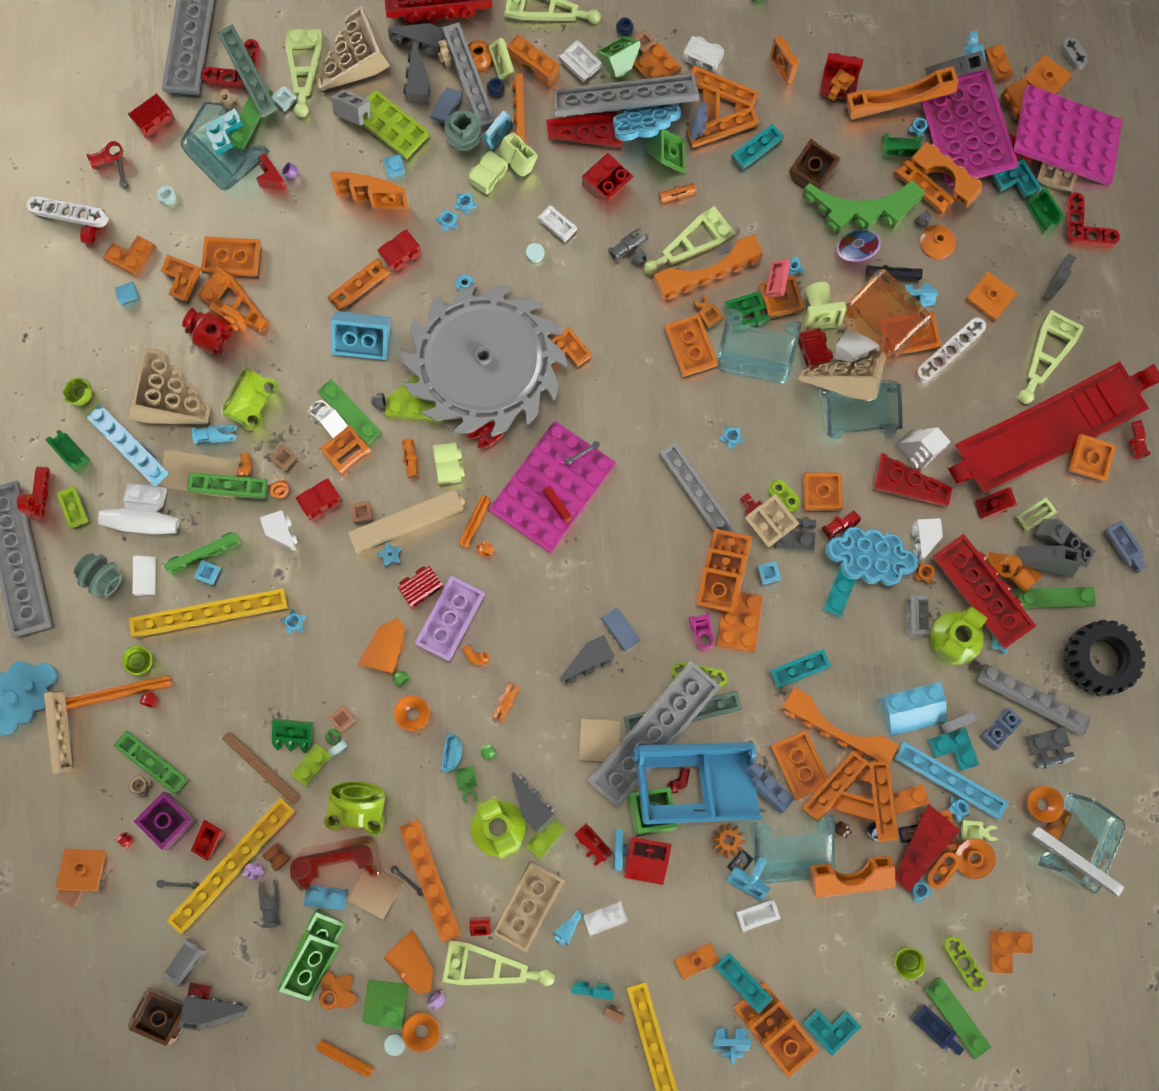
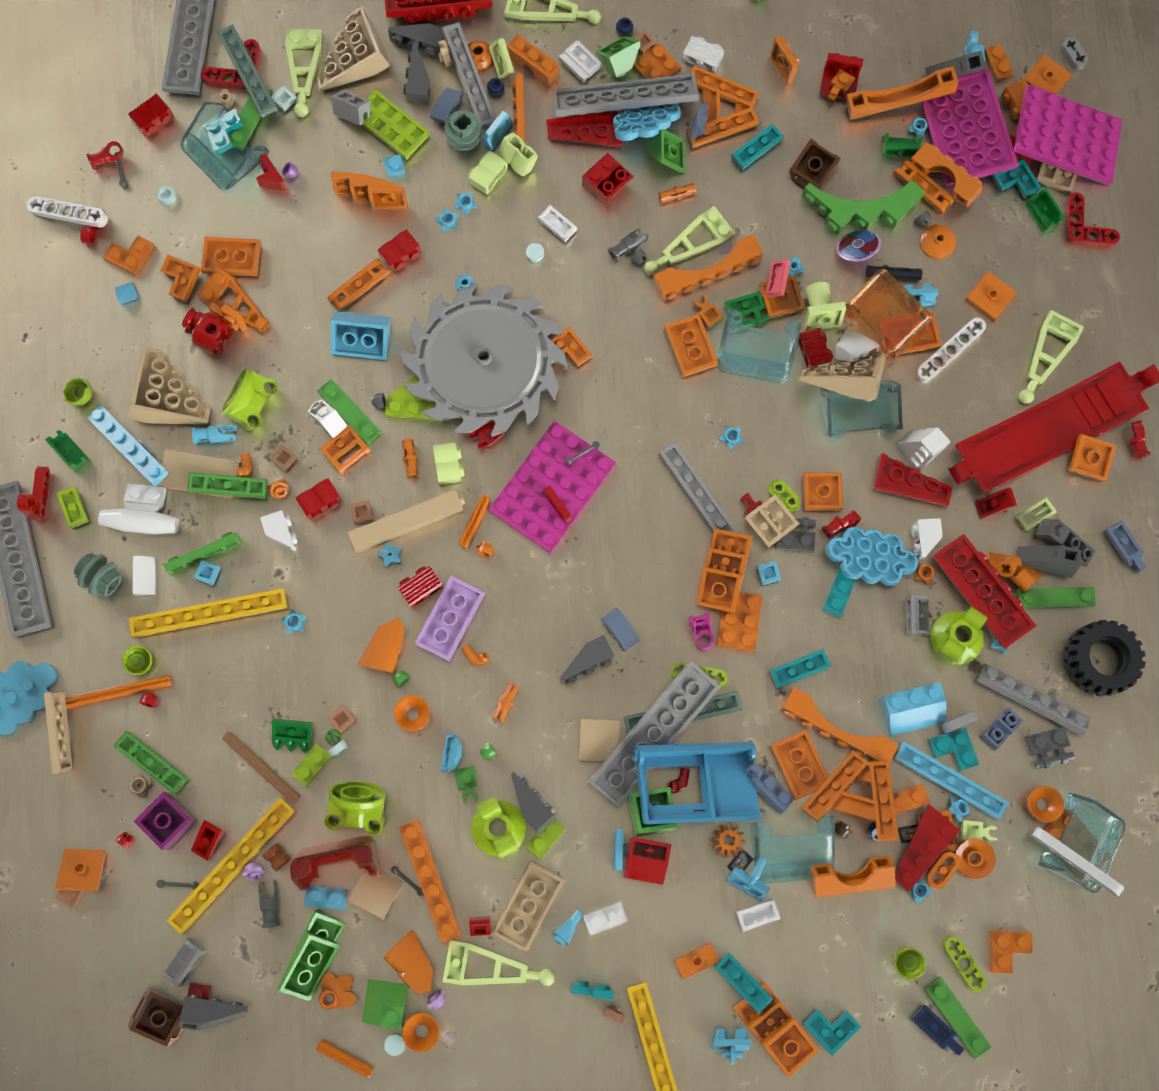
red plate [575,823,613,866] -> none
dark grey beam [1042,253,1076,301] -> none

